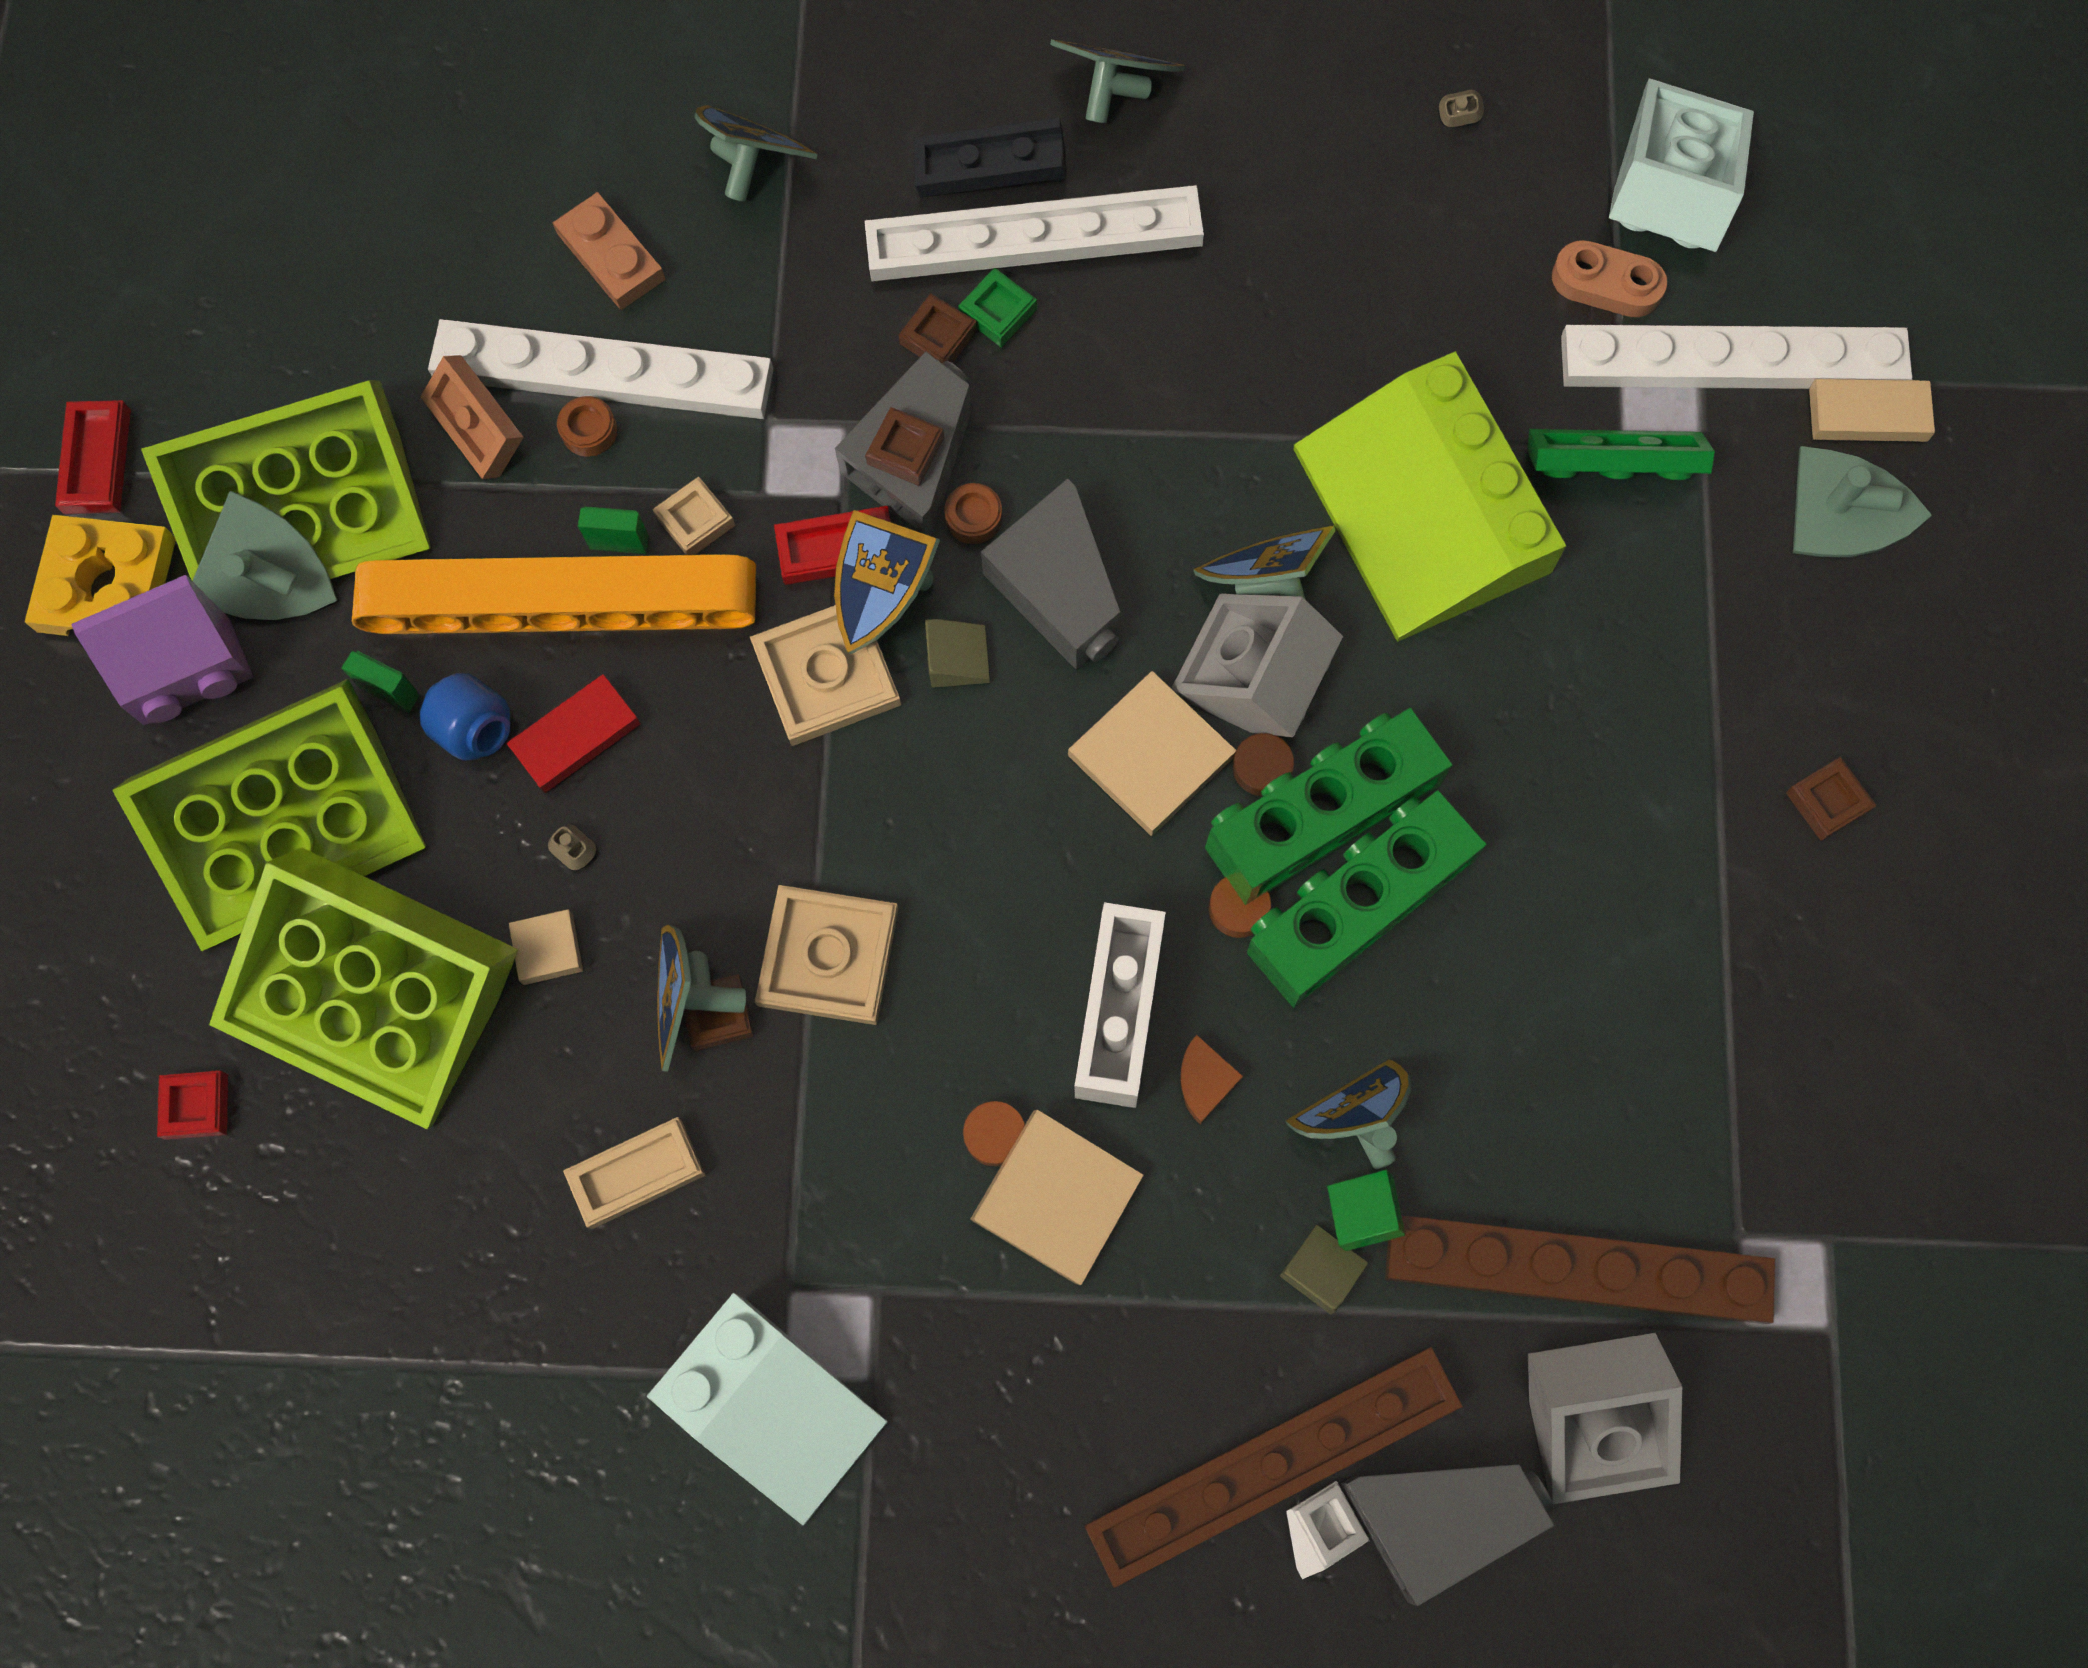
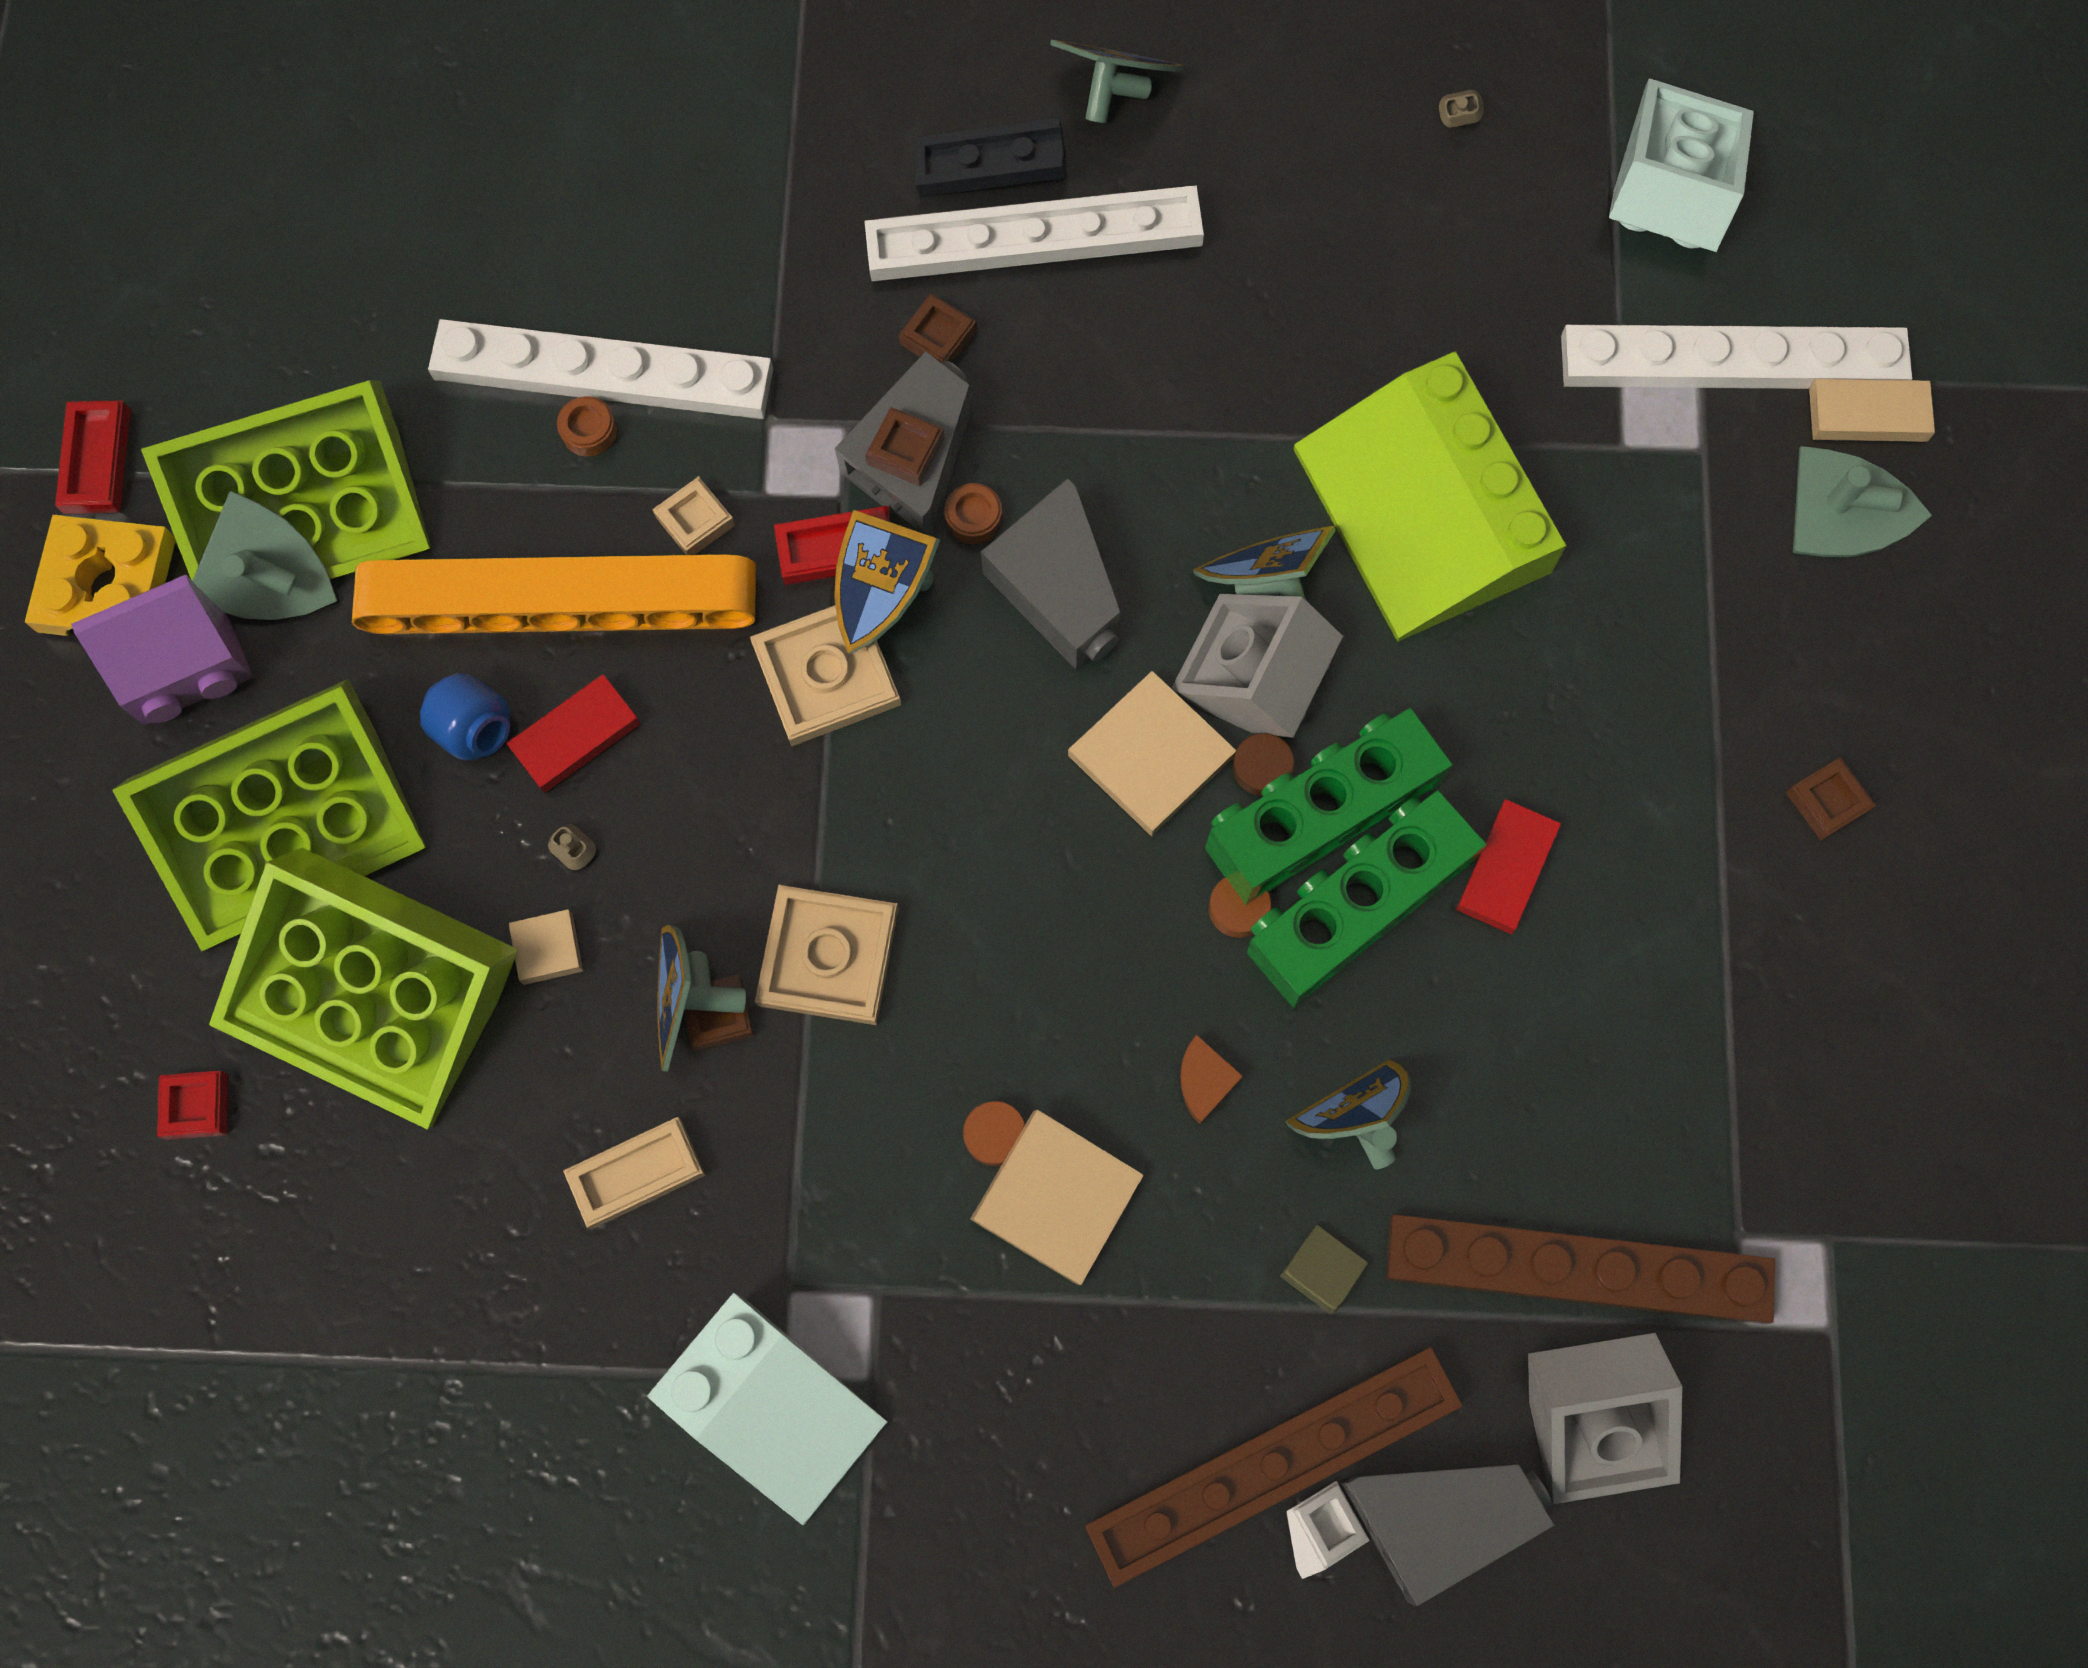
green tile [341,651,419,713] -> none
nougat plate [421,355,524,479] -> none
nougat plate [552,192,666,310] -> none
green tile [578,506,649,554] -> none
shield [694,105,818,201] -> none
olive slope [925,619,990,688] -> none
green tile [958,268,1037,348] -> none
white brick [1075,902,1166,1108] -> none
green tile [1327,1170,1406,1251] -> none
green plate [1527,429,1715,480] -> none
nougat plate [1552,240,1667,317] -> none
none -> red tile [1455,799,1561,935]

